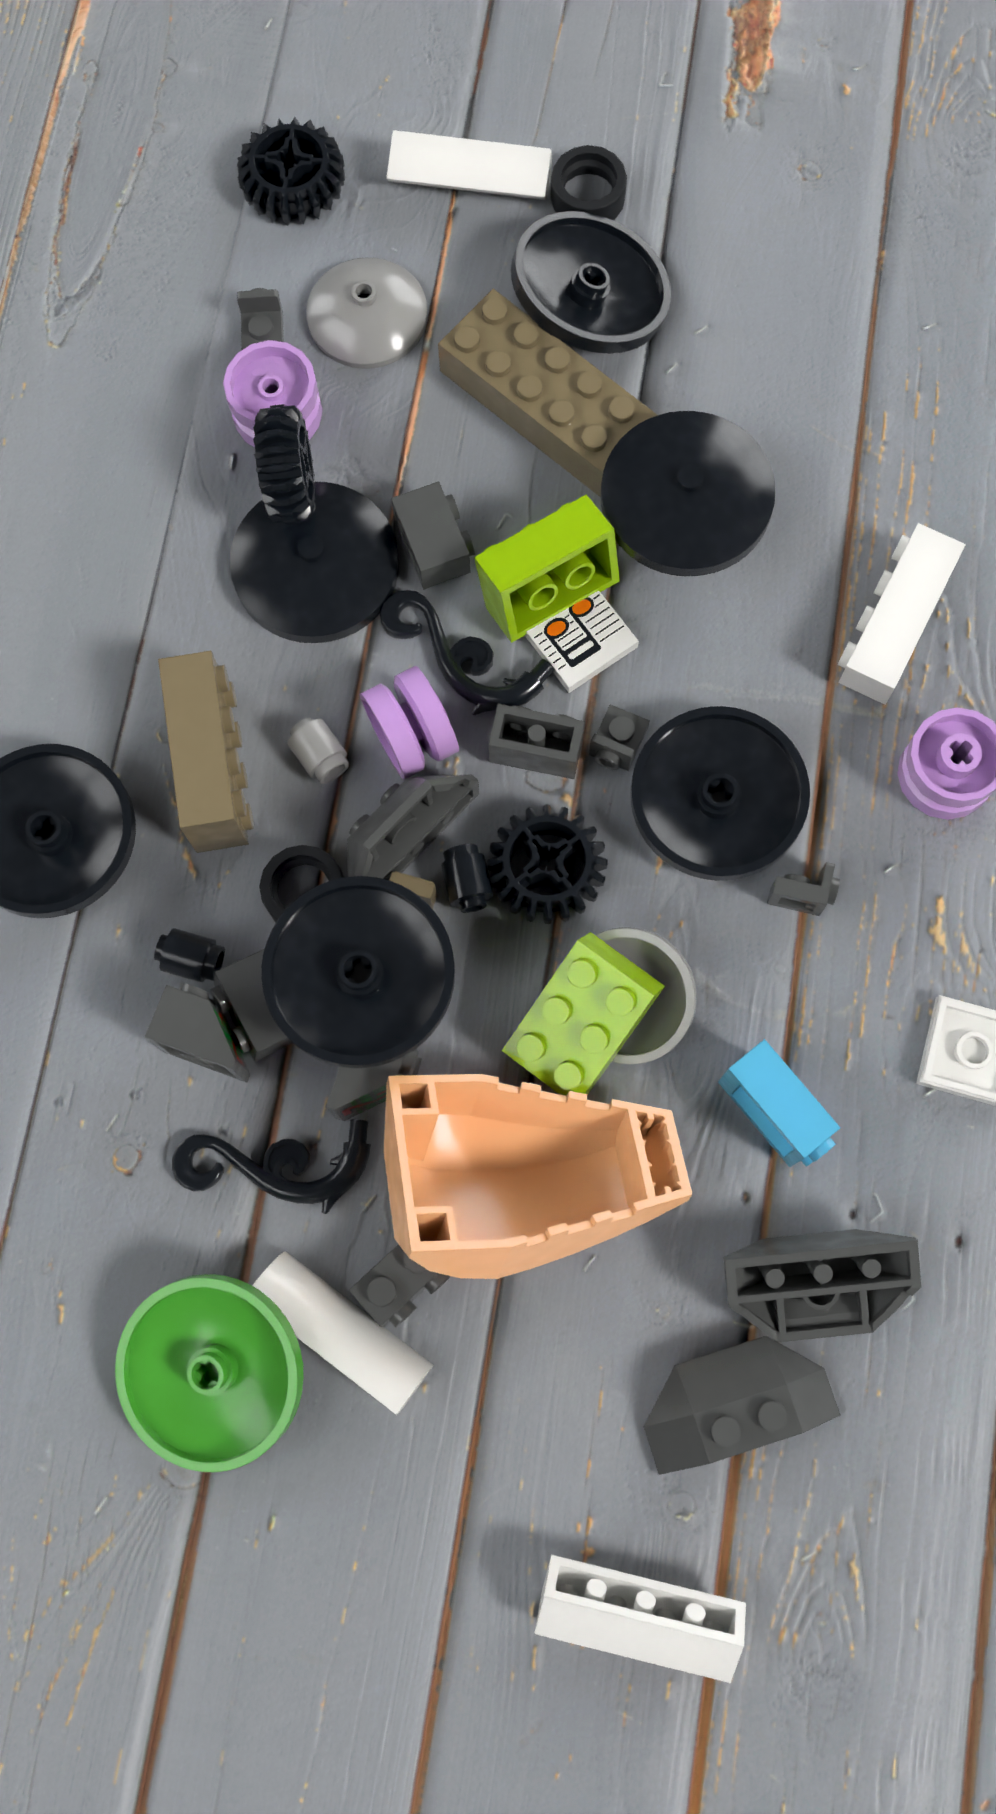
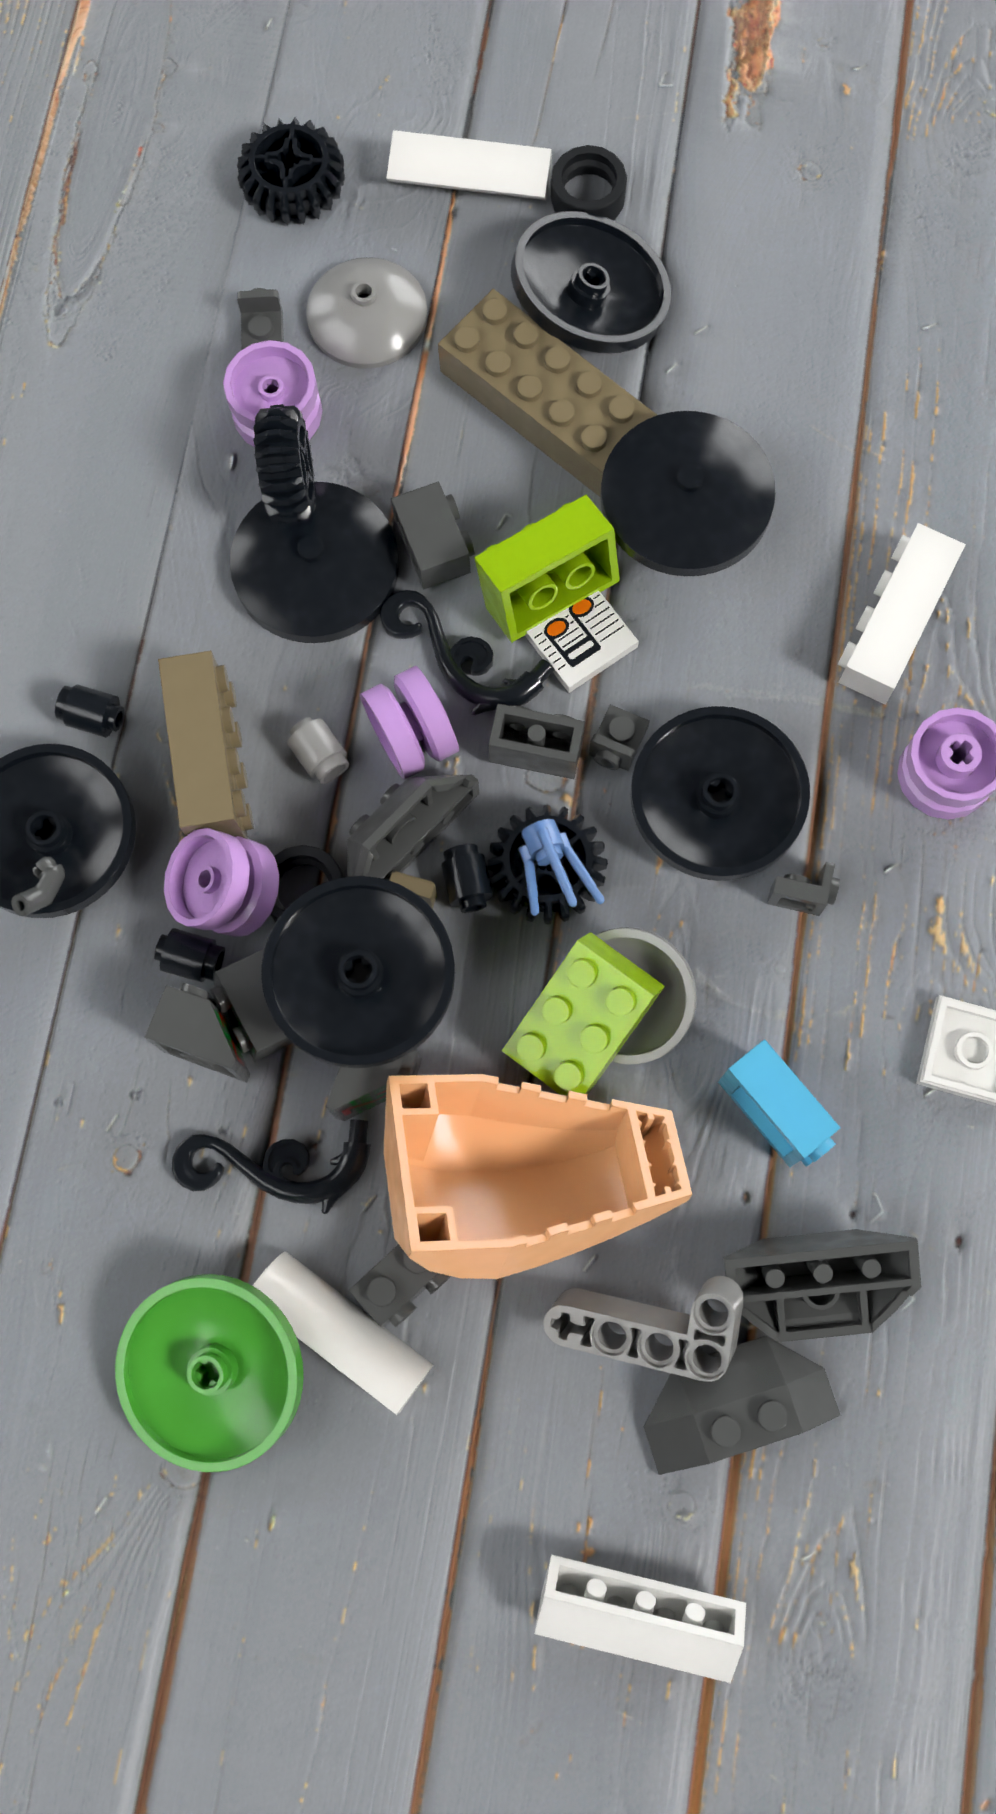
none -> dark grey arm [12,857,65,916]
none -> black brick [55,684,124,738]
none -> lavender wheel [164,828,279,937]
none -> medium blue plant [519,819,605,916]
none -> light grey beam [543,1276,743,1382]

